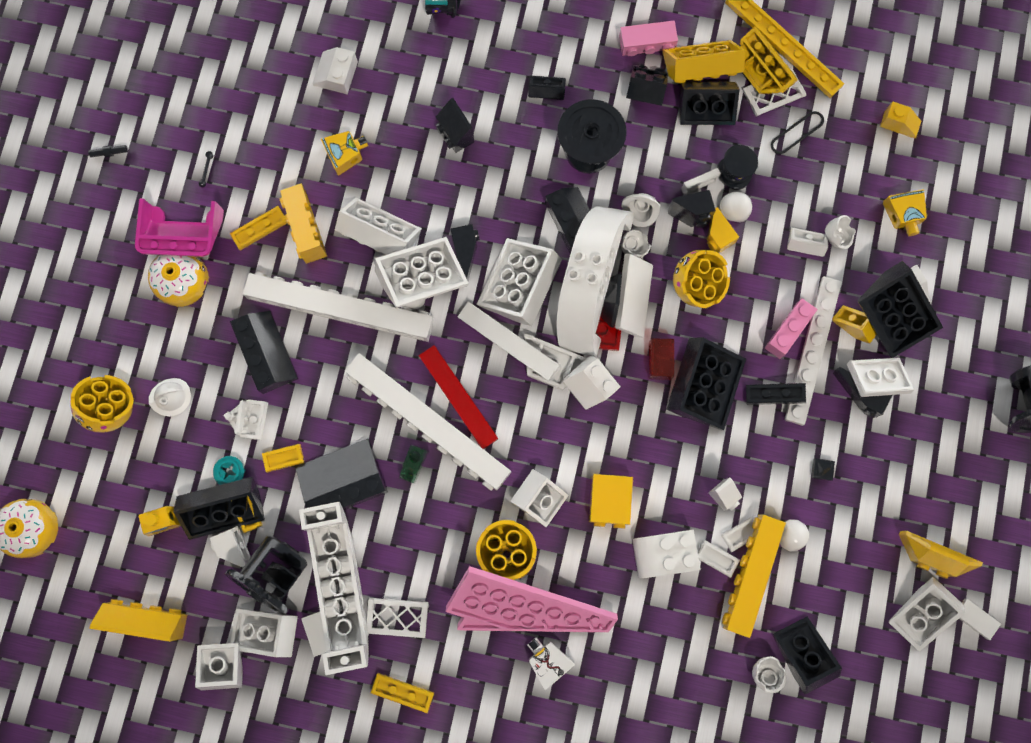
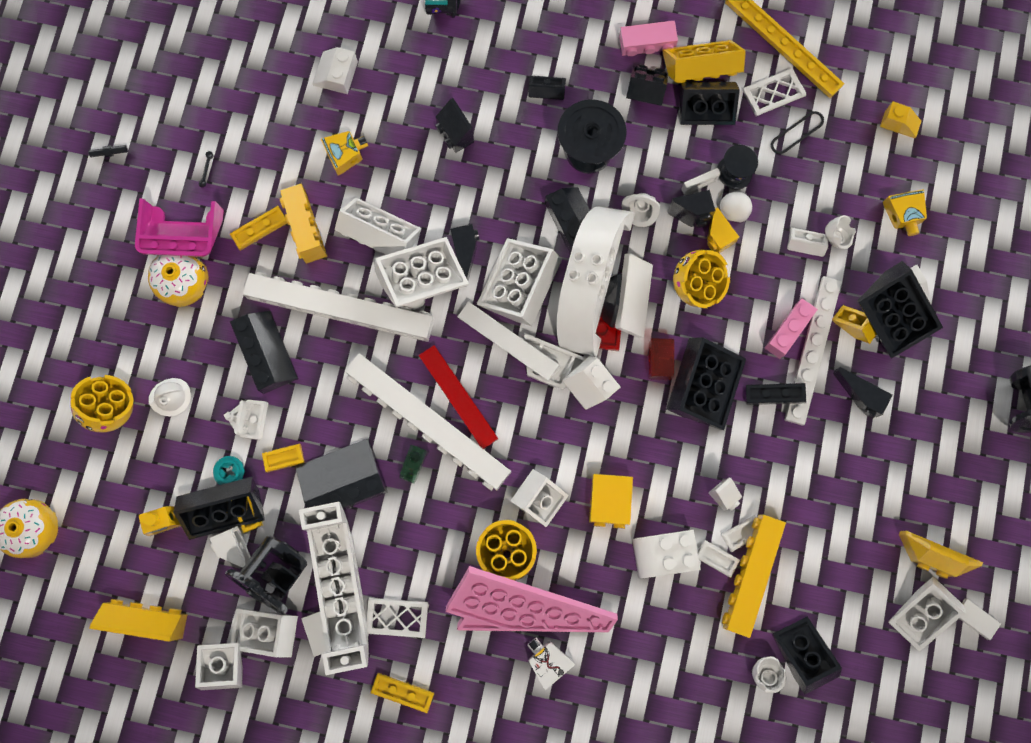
white hair [621,230,651,258] -> none
yellow wedge [740,27,798,94] -> none
white hair [780,520,809,551] -> none
black tile [812,458,835,481] -> none
white tile [847,358,914,397] -> none

